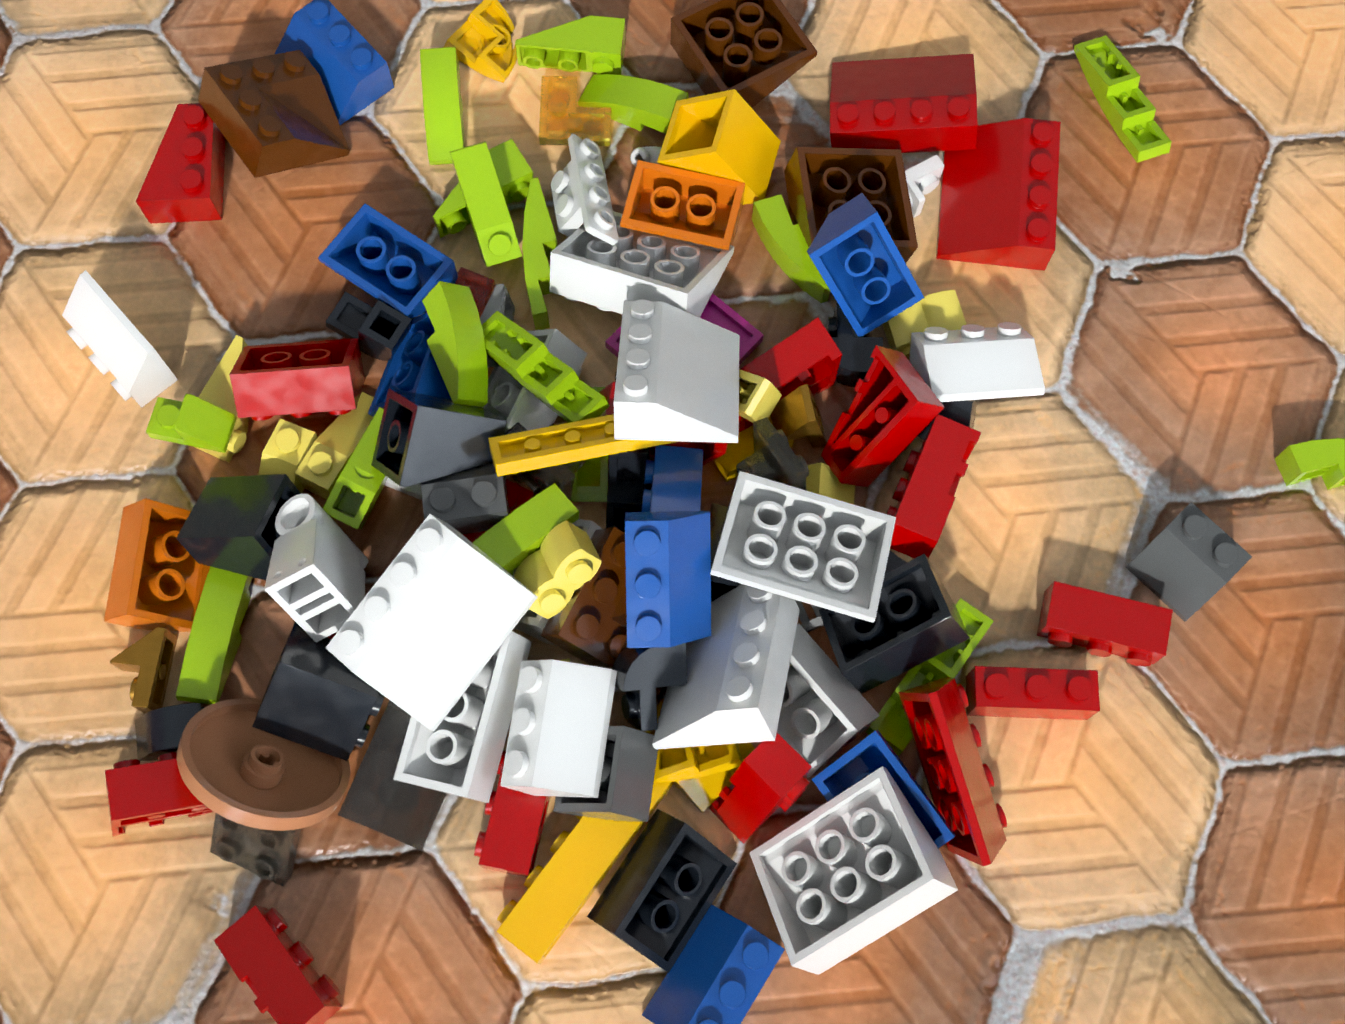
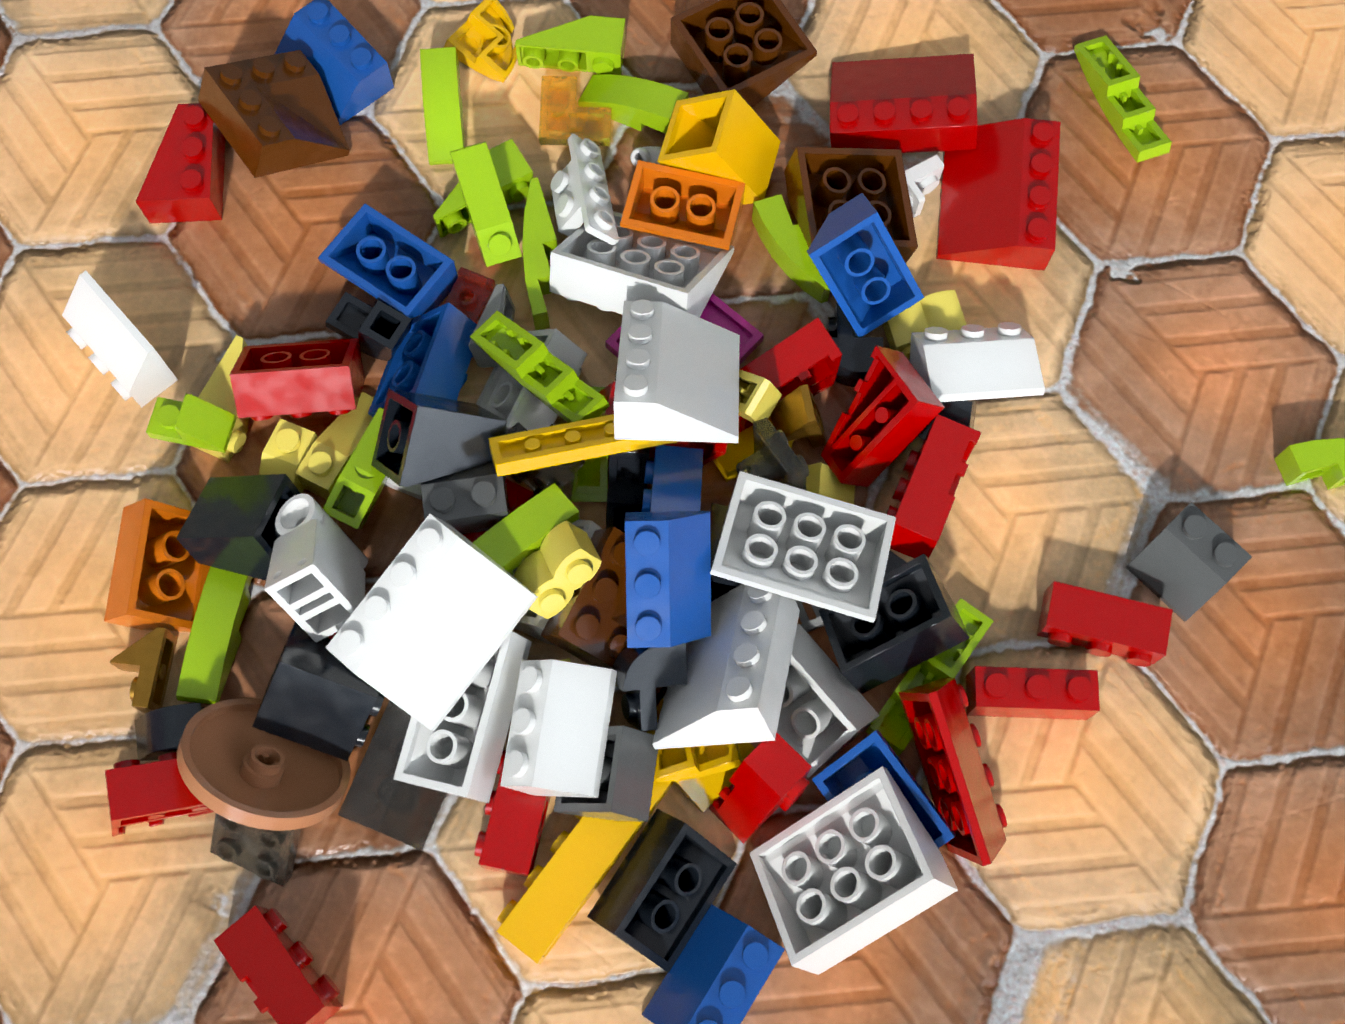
lime slope [422,281,488,407] -> none

